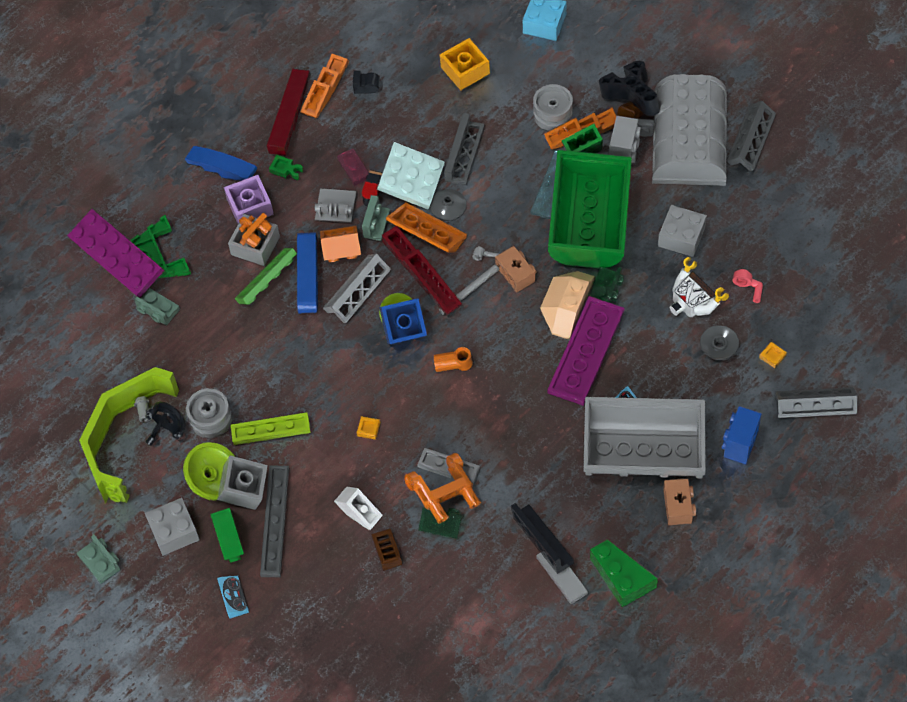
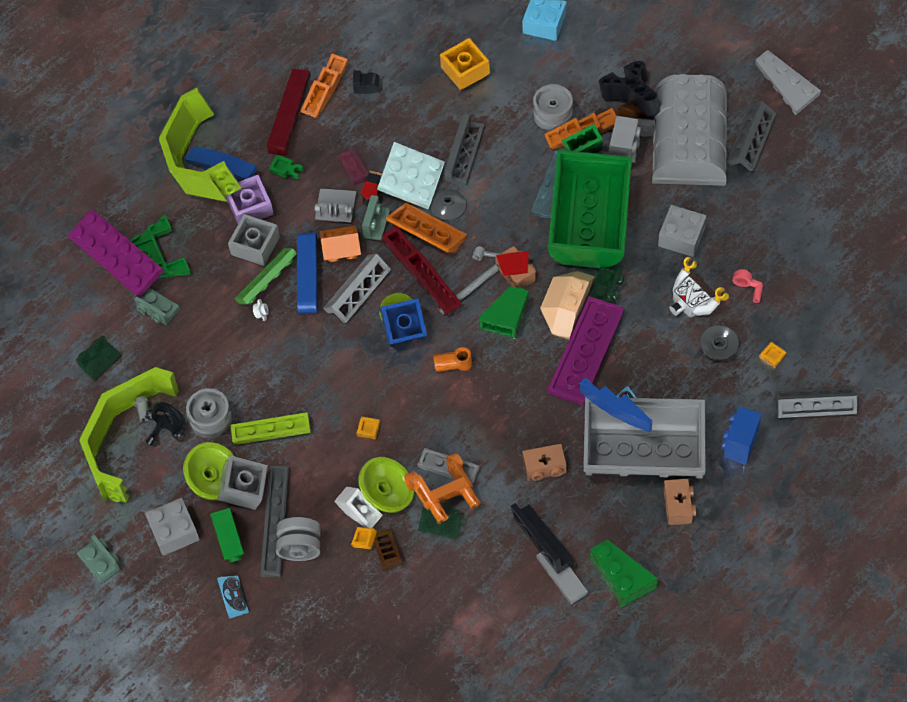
orange hips [239,213,273,248] -> none
none -> clear green bracket [76,335,122,382]
none -> lime panel [159,88,242,202]
none -> white plate [253,299,269,321]
none -> light grey wheel [276,517,321,561]
none -> light orange tile [351,527,377,549]
none -> lime dish [359,457,414,513]
none -> green slope [479,286,529,338]
none -> red sticker [496,251,529,276]
none -> nougat brick [522,444,566,481]
none -> blue slope [580,378,652,432]
none -> light grey wing [755,50,821,115]

